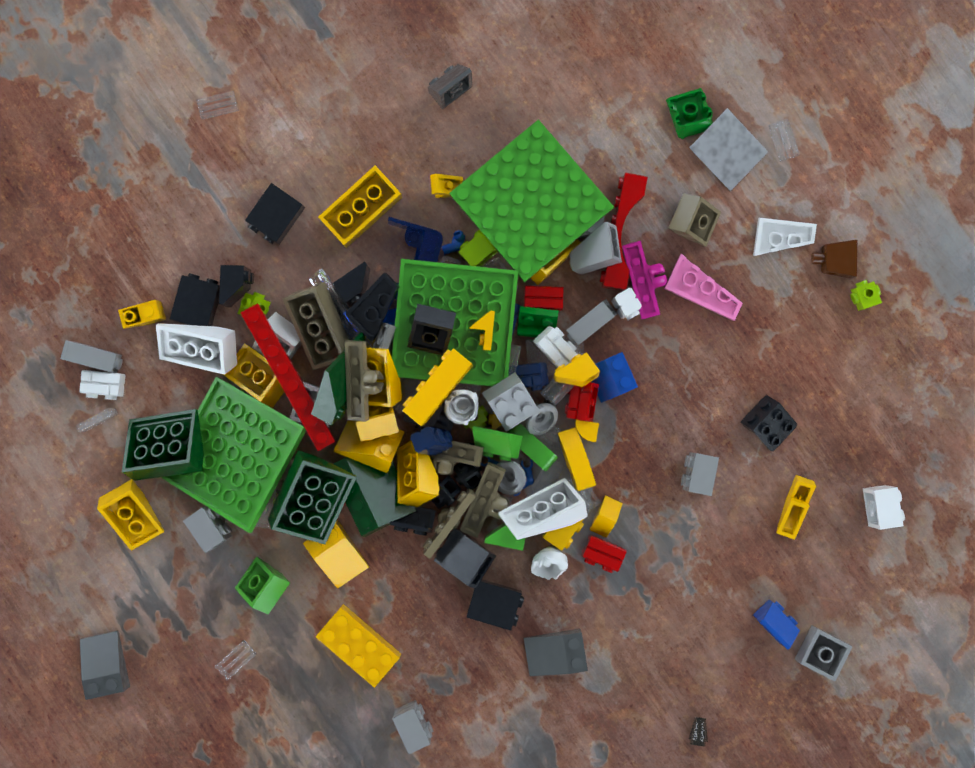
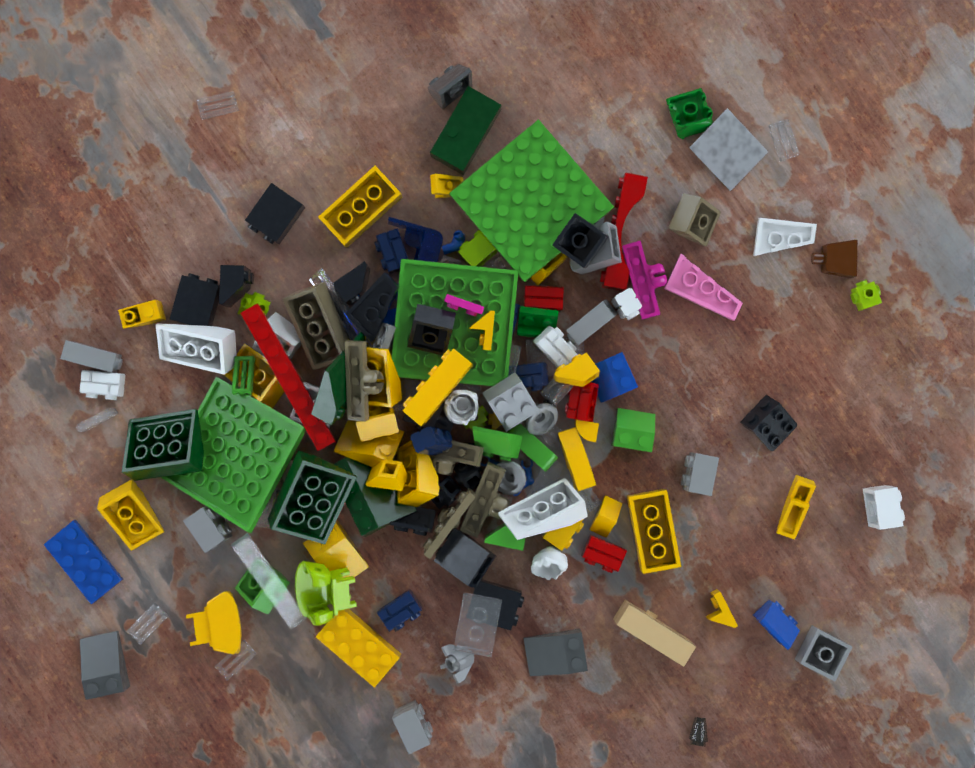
none -> blue plate [43,520,123,604]
none -> clear tile [126,603,168,645]
none -> yellow piece [186,591,241,654]
none -> bright green tile [231,356,256,395]
none -> clear tile [231,533,307,630]
none -> lime piece [295,560,357,626]
none -> yellow slope [366,459,408,491]
none -> dark blue brick [374,228,408,274]
none -> dark blue brick [377,589,423,632]
none -> dark green brick [430,86,502,176]
none -> light grey brick [440,644,474,684]
none -> dark pink plate [444,294,484,317]
none -> clear tile [453,593,502,657]
none -> black slope [552,213,609,268]
none -> bright green slope [611,408,655,452]
none -> tan brick [613,599,696,667]
none -> yellow brick [626,489,681,574]
none -> yellow slope [706,589,738,628]

